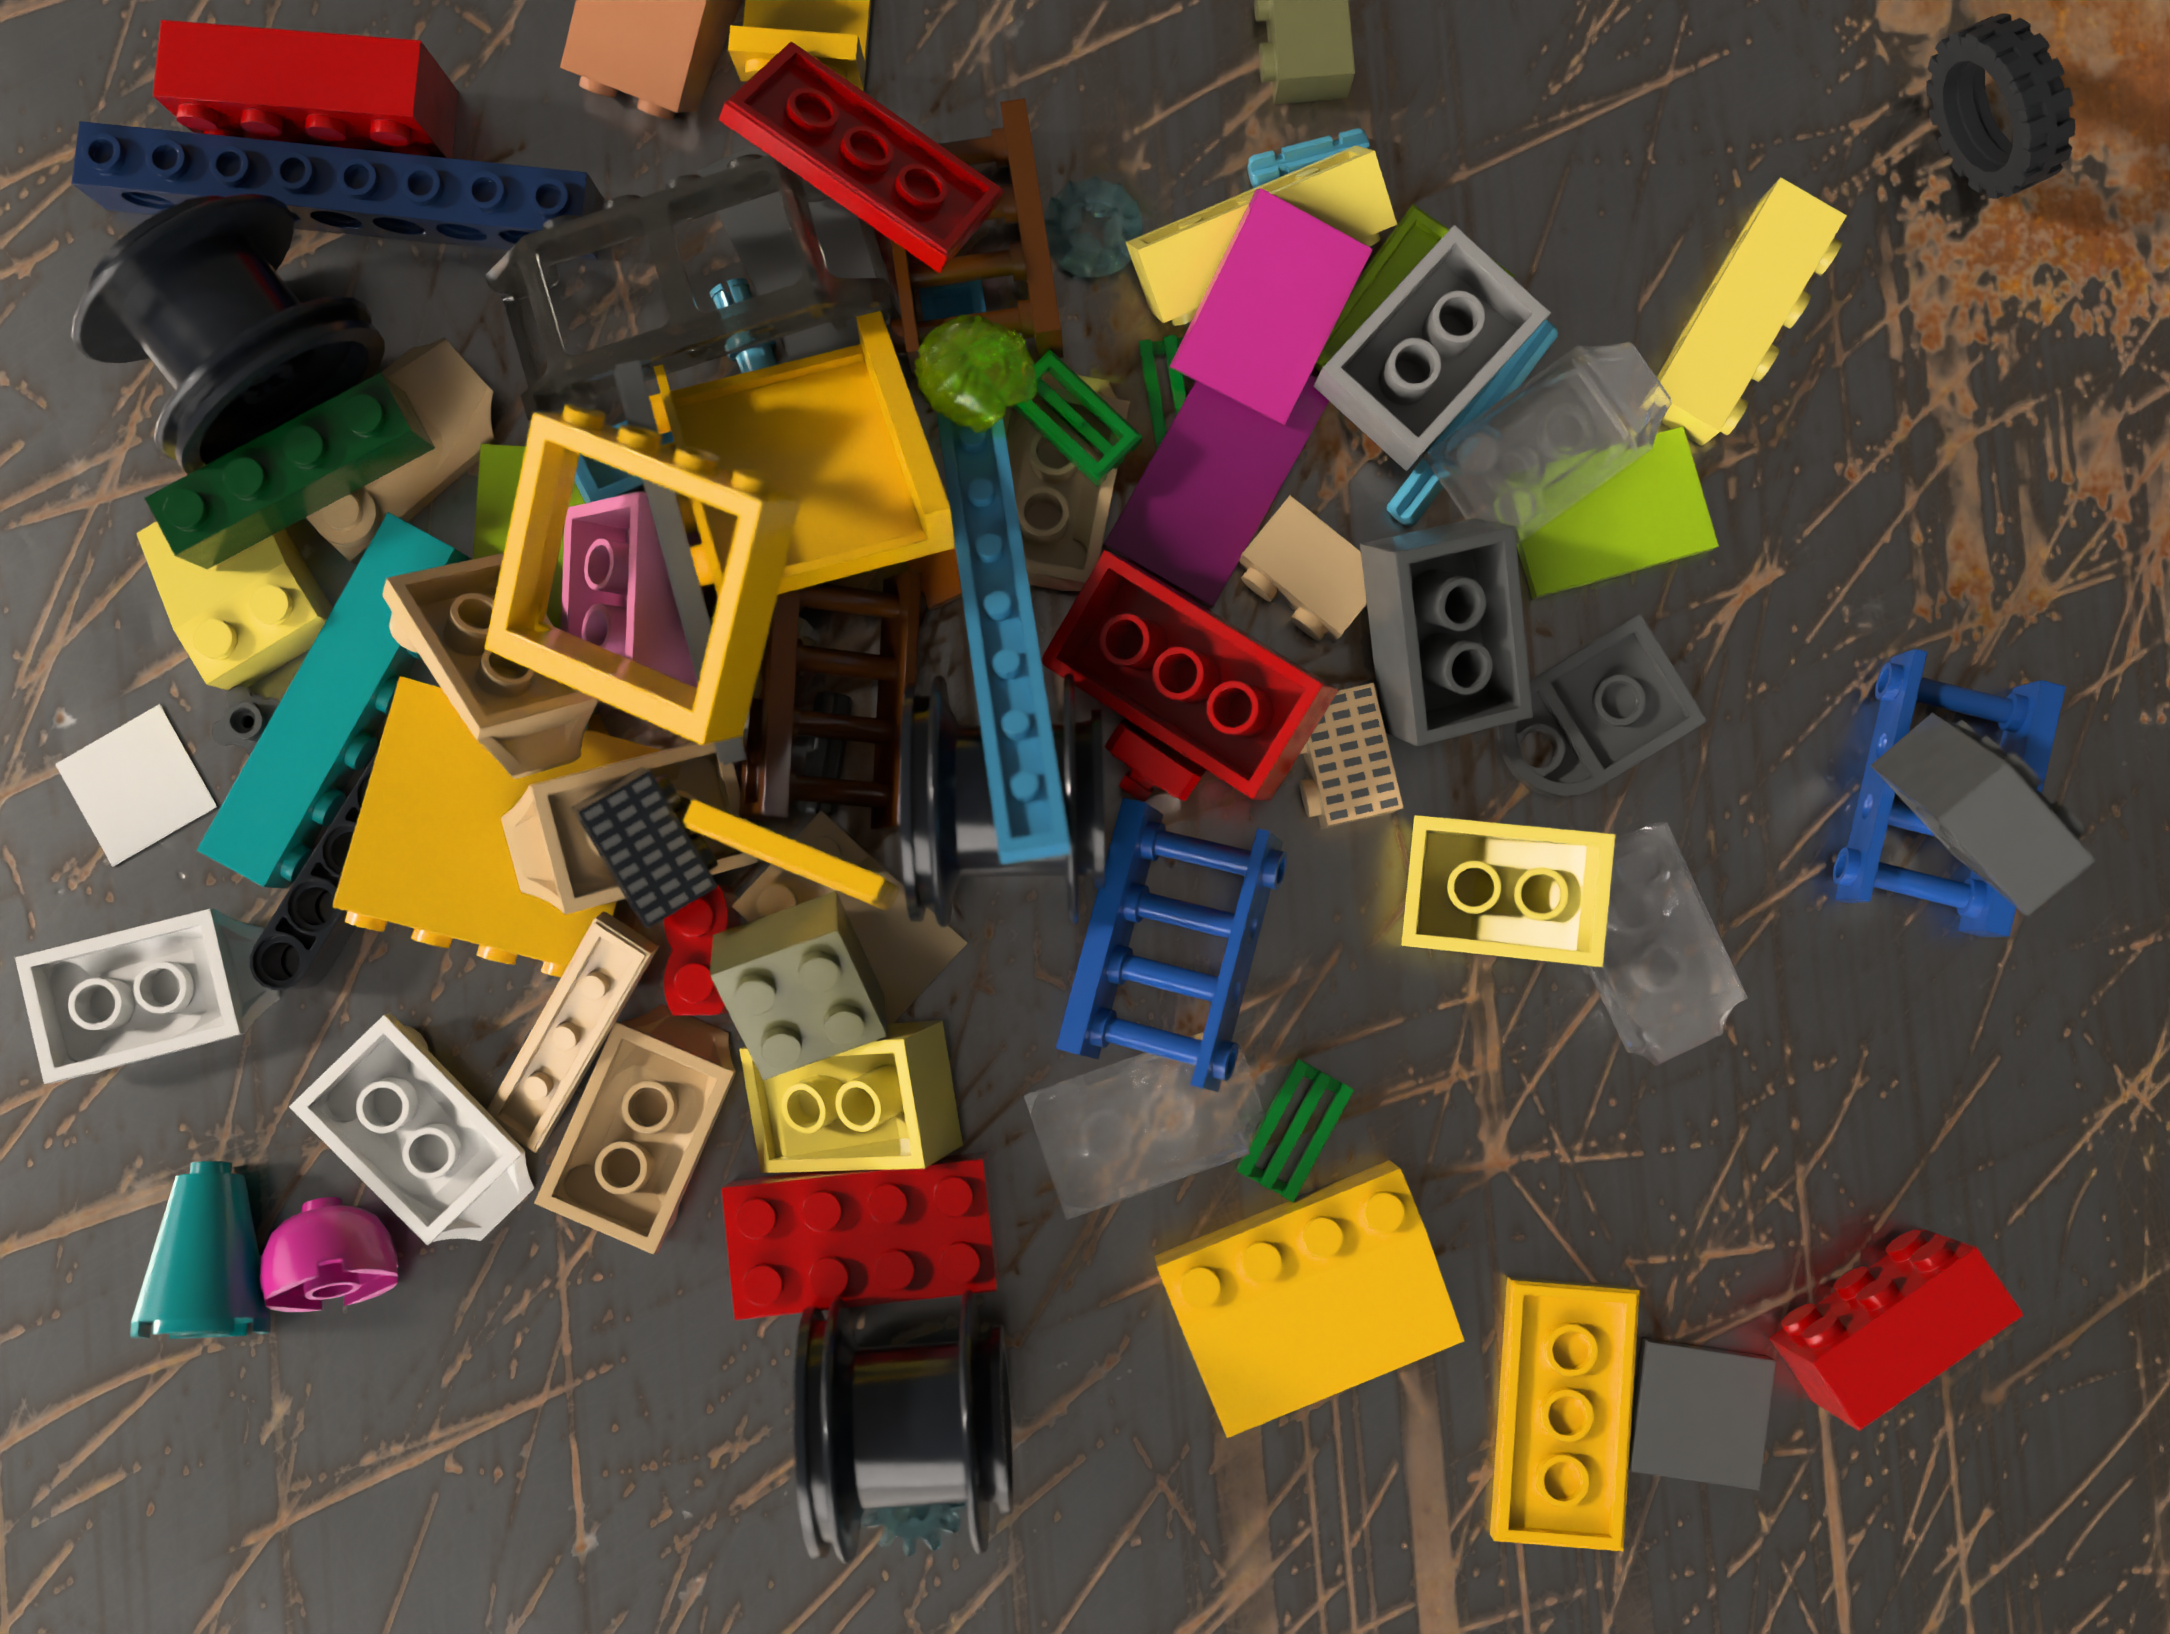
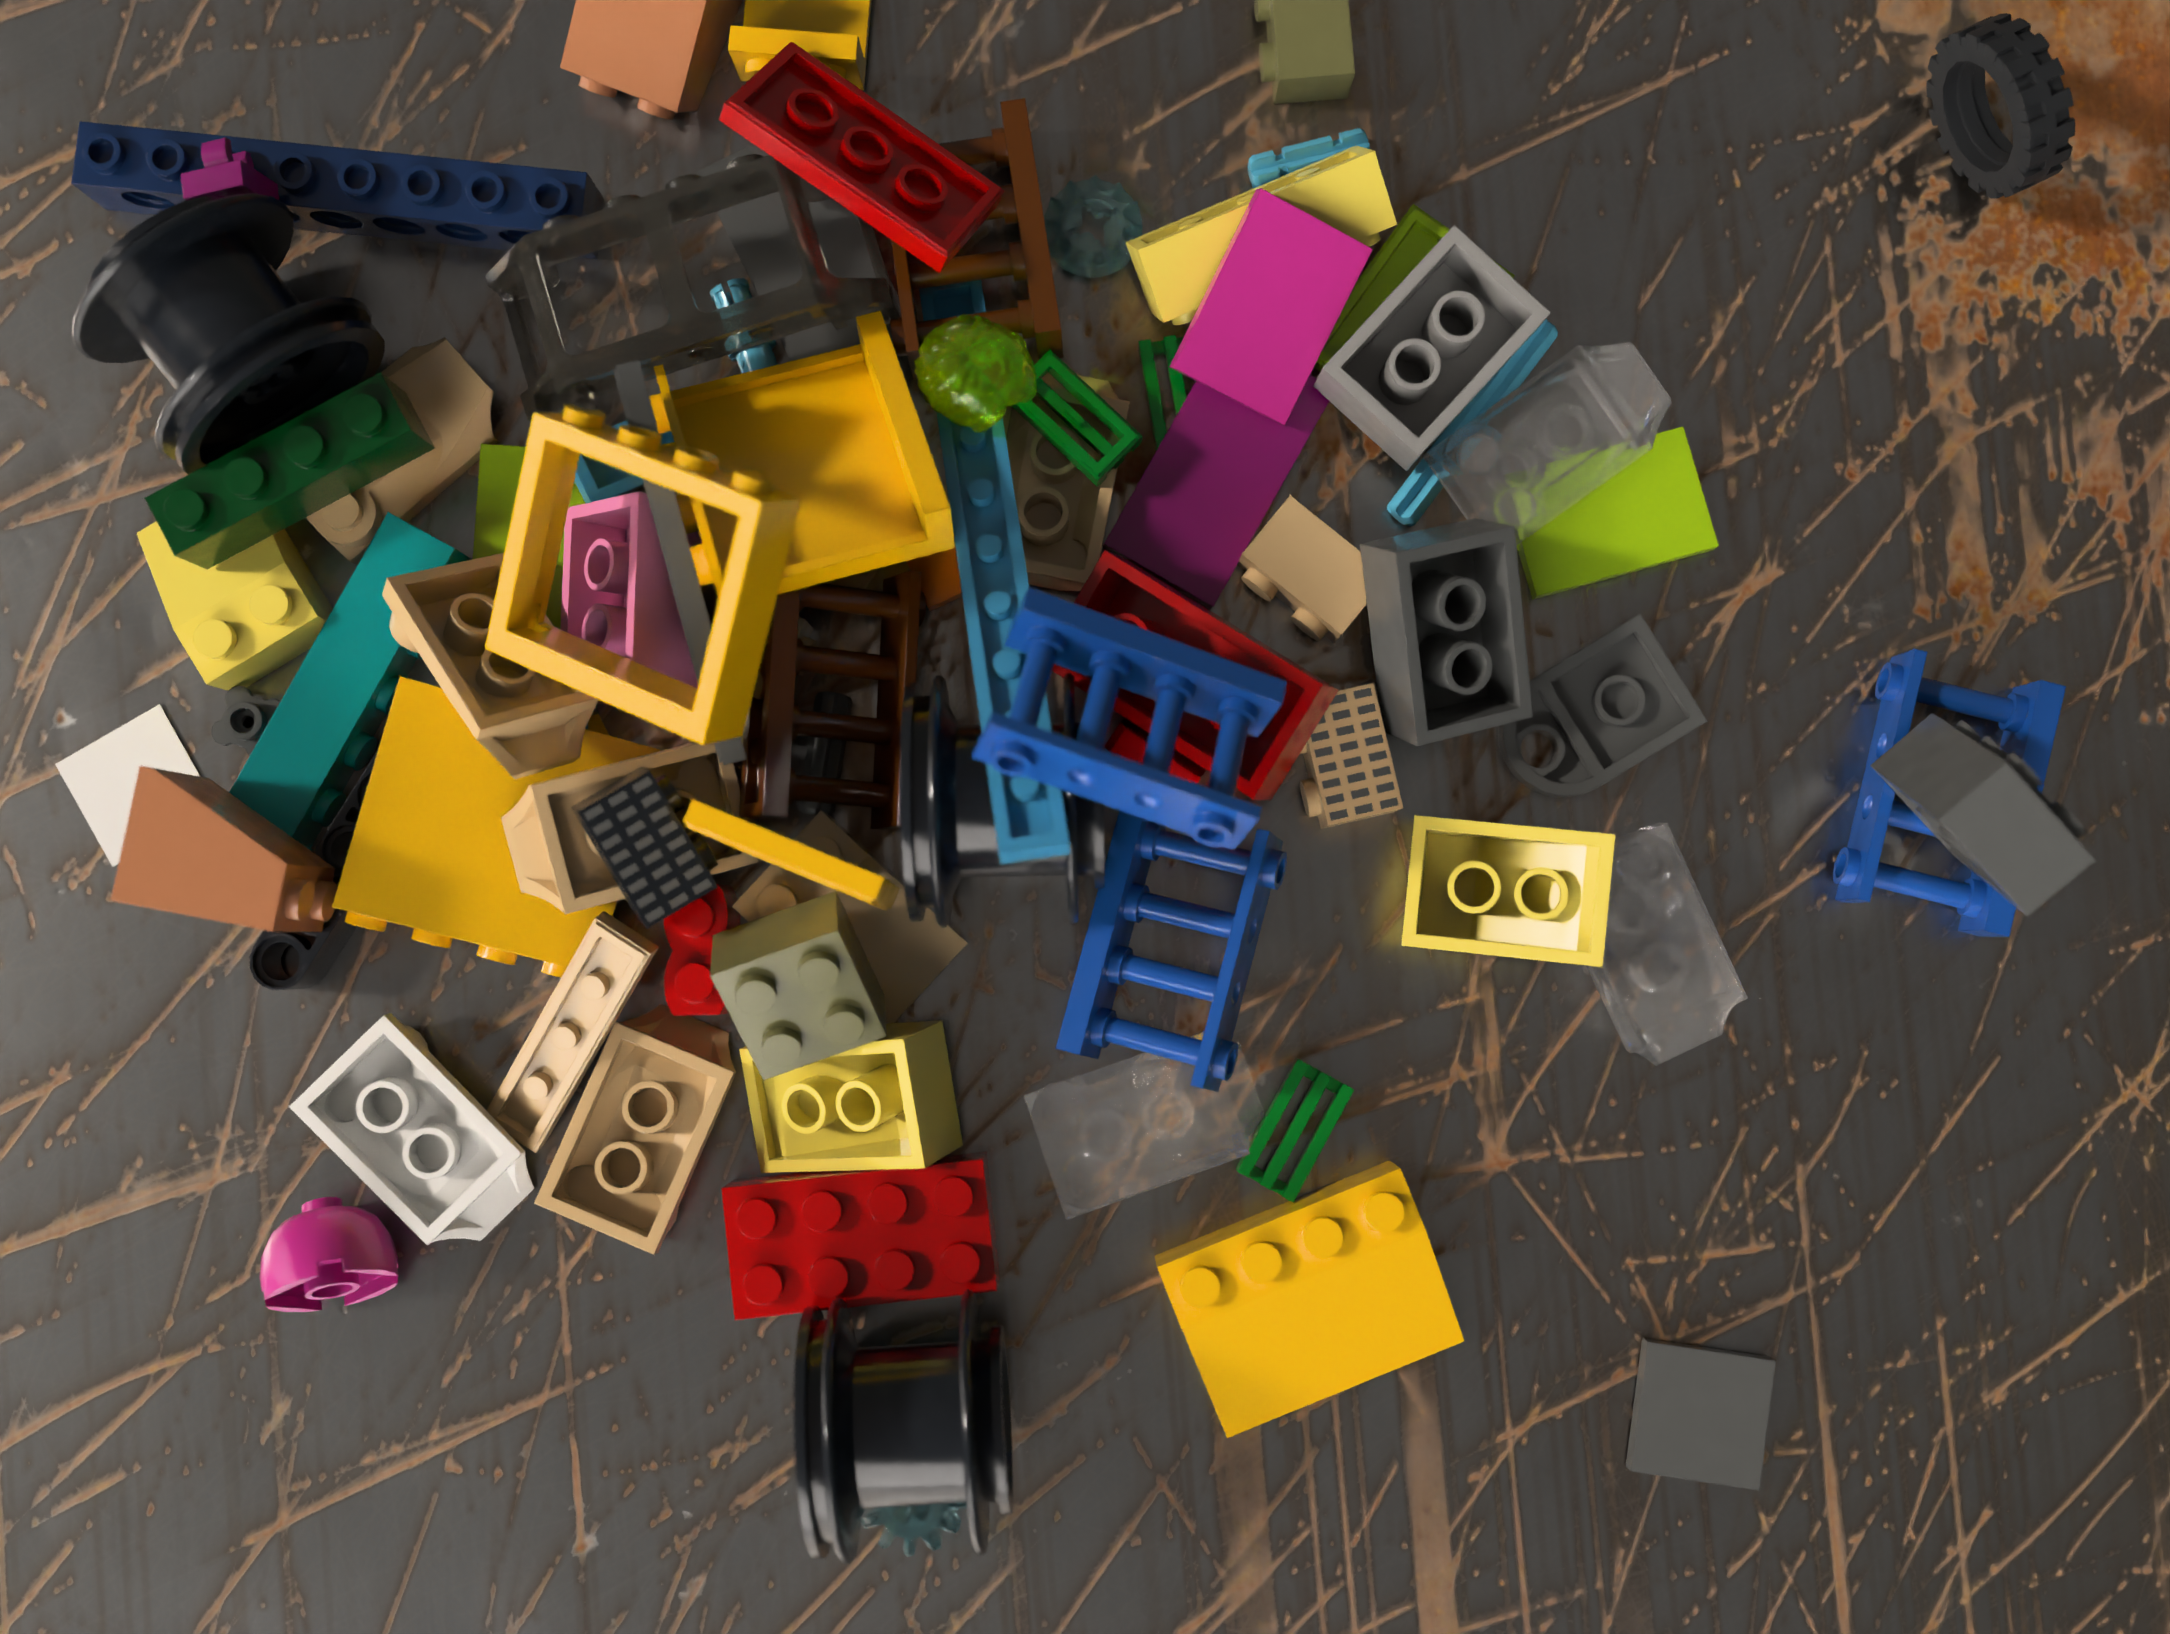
white slope [15,909,280,1084] -> none
teal cone [130,1161,271,1339] -> none
red brick [153,20,459,159] -> none
yellow tile [1490,1277,1640,1551] -> none
light yellow brick [1637,177,1847,446] -> none
red brick [1769,1229,2024,1431] -> none
none -> nougat slope [111,765,337,932]
none -> magenta tile [181,137,279,201]
none -> blue fence [972,587,1287,850]

